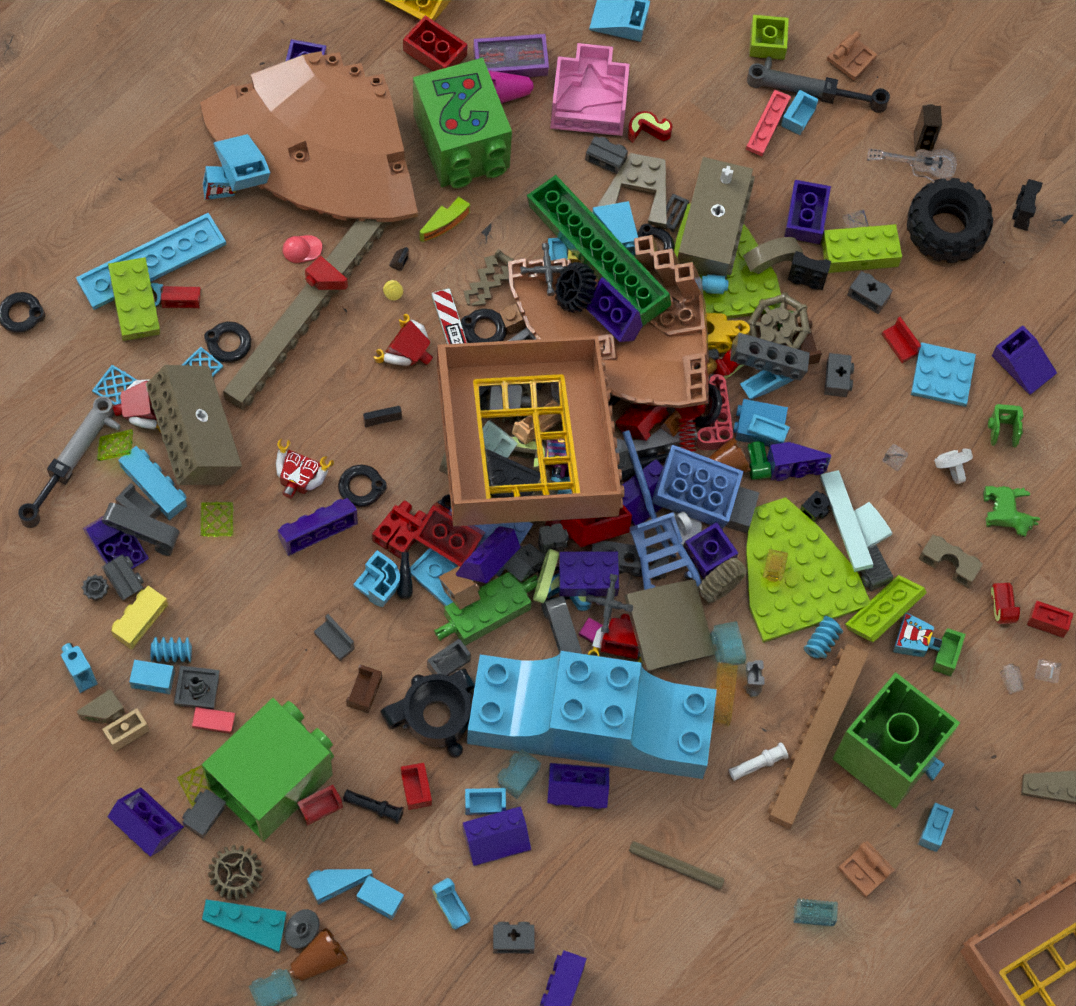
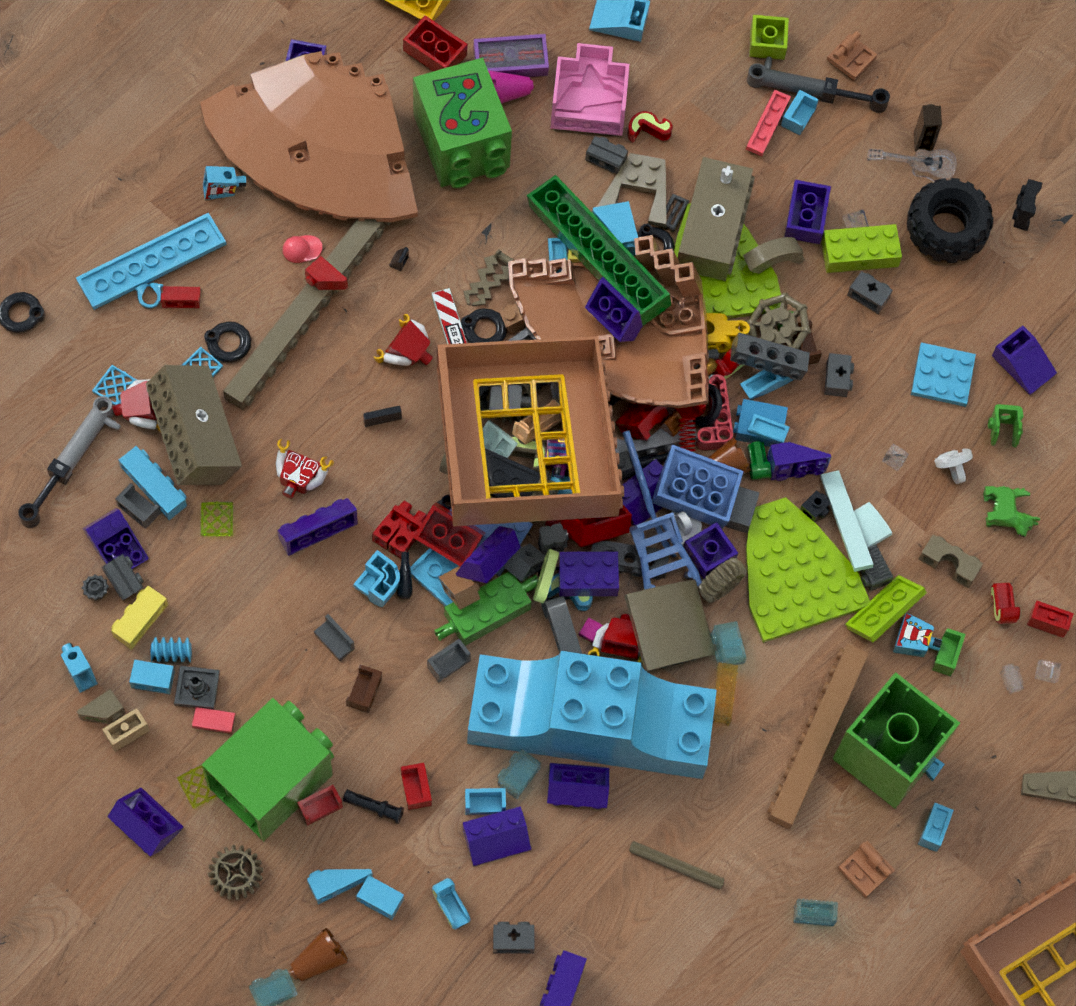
clear neon green window [97,429,133,461] -> none
dark grey beam [102,503,180,556] -> none
lime brick [108,257,160,341] -> none
dark grey brick [182,789,227,839] -> none
teal wing [202,899,287,953] -> none
medium azure slope [213,134,271,192] -> none
dark grey dish [285,909,320,949] -> none
black piece [338,464,387,507] -> none
black piece [380,669,475,758] -> none
light yellow wheel [383,280,403,300] -> none
lime slope [420,196,470,242] -> none
dark grey piece [520,243,564,296] -> none
black gear [554,262,598,313] -> none
dark grey piece [586,574,633,633] -> none
medium azure brick [702,274,728,294] -> none
white pin [729,742,789,781] -> none
flat silver animal [743,660,765,698] -> none
clear yellow brick [762,549,788,582] -> none
black brick [788,251,832,290] -> none
medium azure piece [803,616,843,659] -> none
red panel [882,316,921,363] -> none

